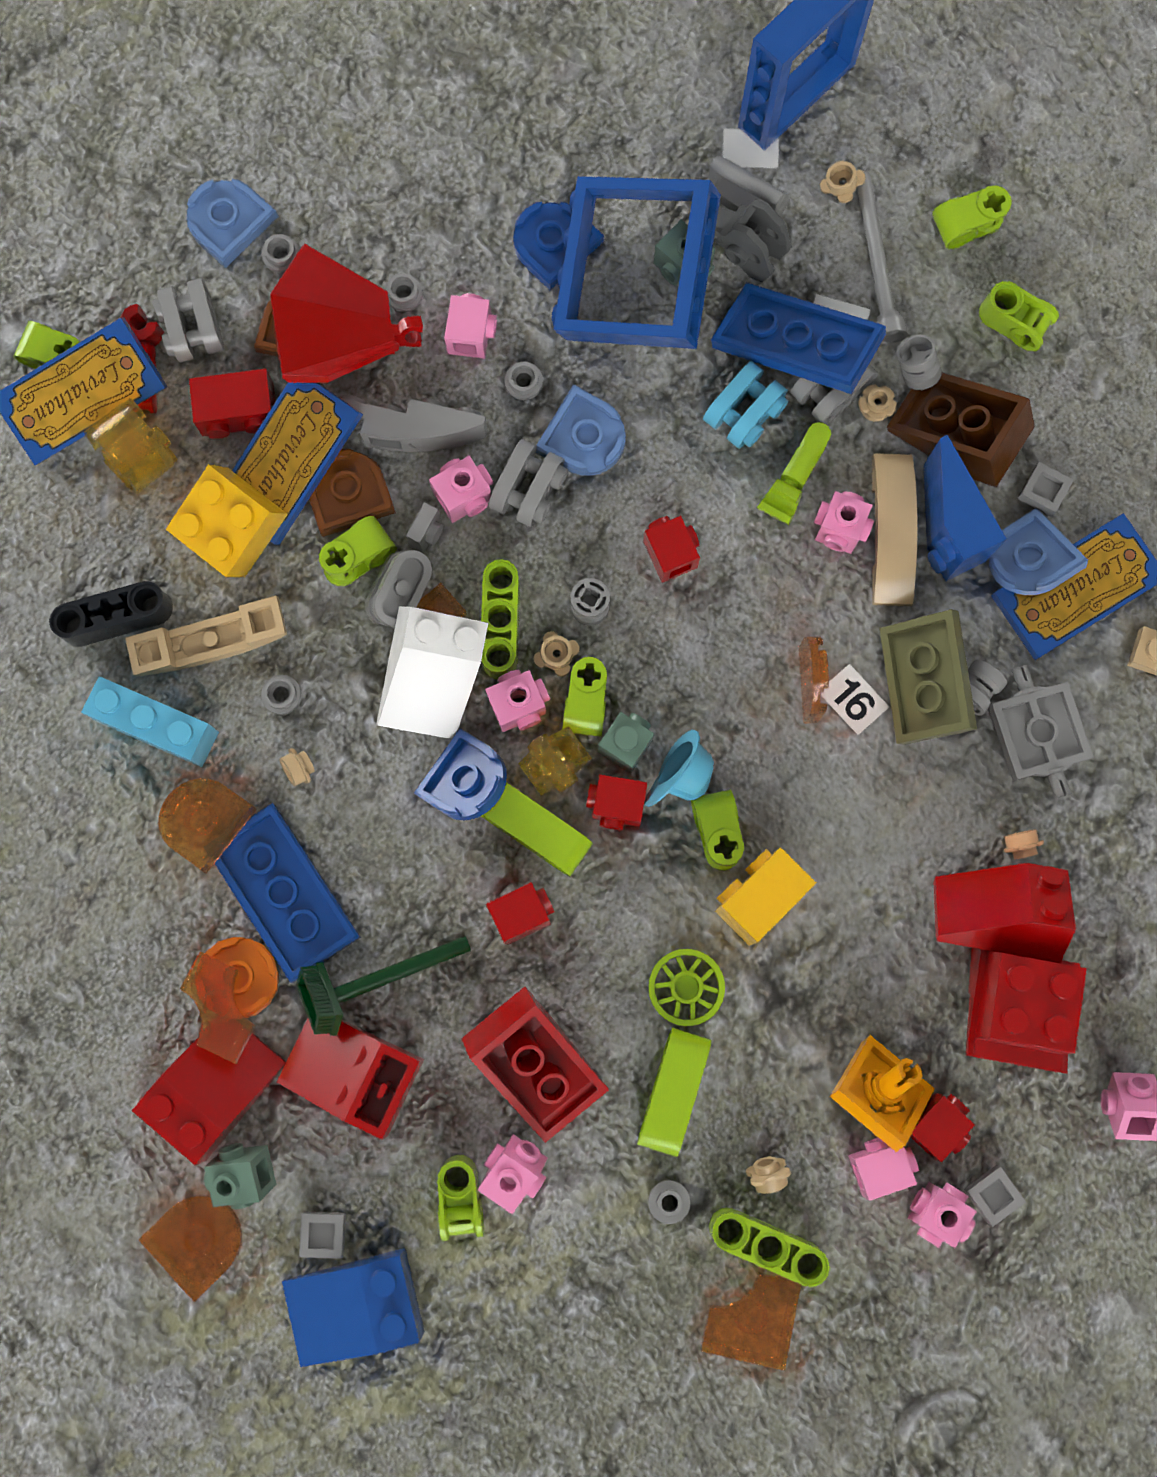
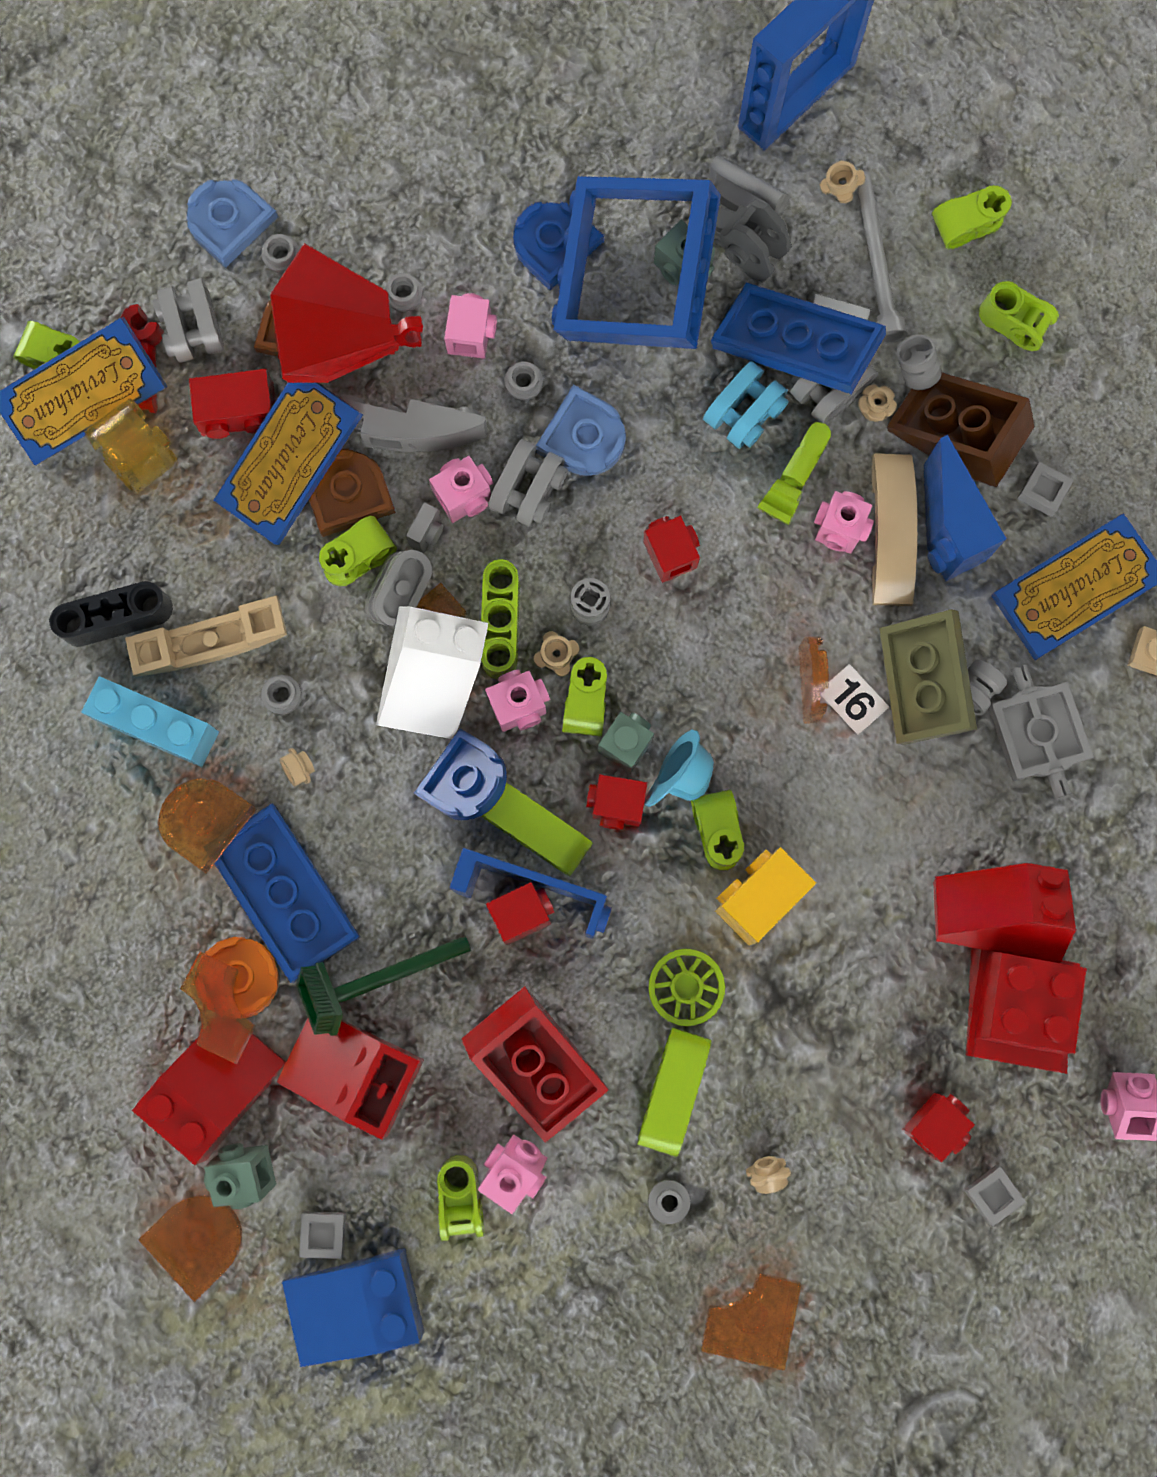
yellow brick [165,464,288,577] -> none
clear yellow brick [518,726,592,796] -> none
lime beam [709,1207,830,1287] -> none
white sticker [723,129,779,168] -> none
light orange plate [830,1035,935,1152] -> none
bright pink brick [848,1137,919,1201] -> none
bright pink brick [908,1182,977,1248] -> none
medium blue tile [989,508,1088,595] -> none
light nougat plate [1004,829,1044,859] -> none
none -> blue panel [449,848,612,939]

